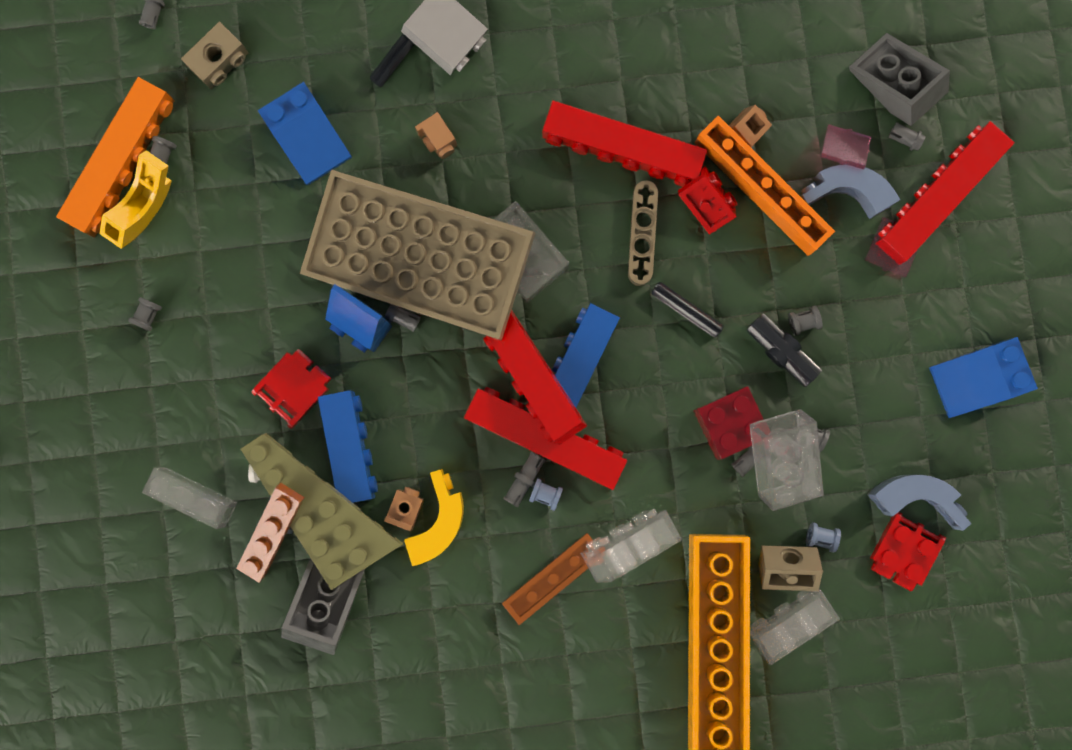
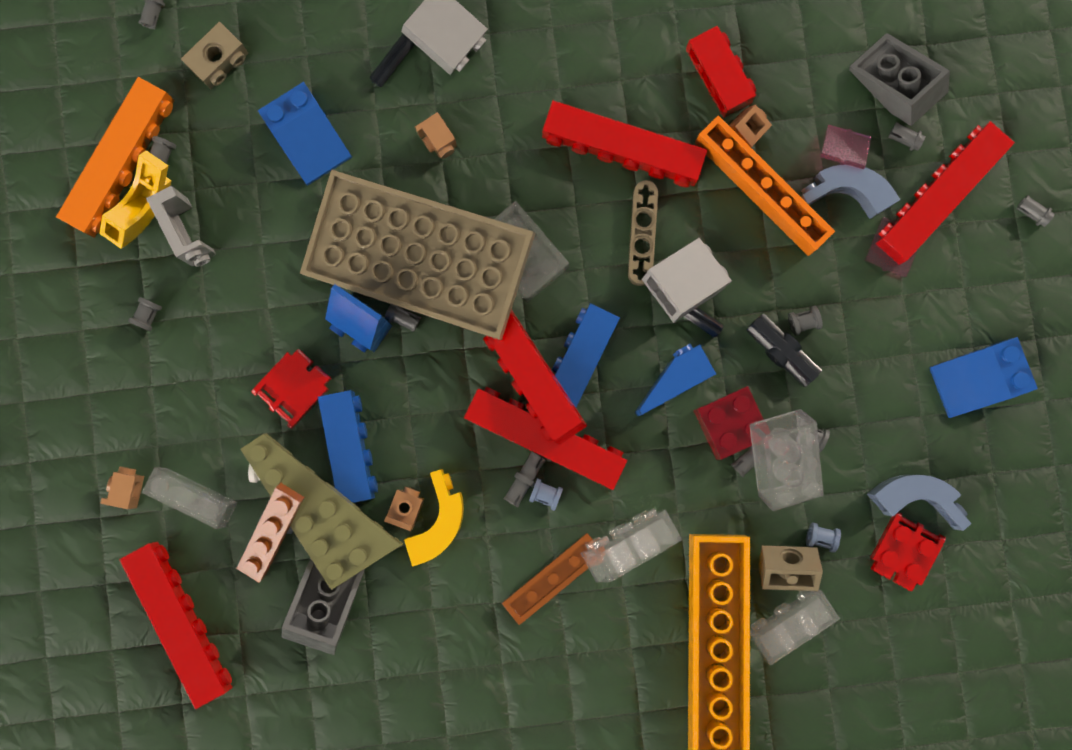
red bracket [678,166,738,234] -> none
none -> medium nougat brick [100,466,145,509]
none -> red brick [119,542,233,709]
none -> light grey panel [146,186,216,267]
none -> blue slope [635,344,716,417]
none -> light grey brick [642,238,732,323]
none -> red brick [686,25,756,118]
none -> dark grey pin [1016,195,1055,227]

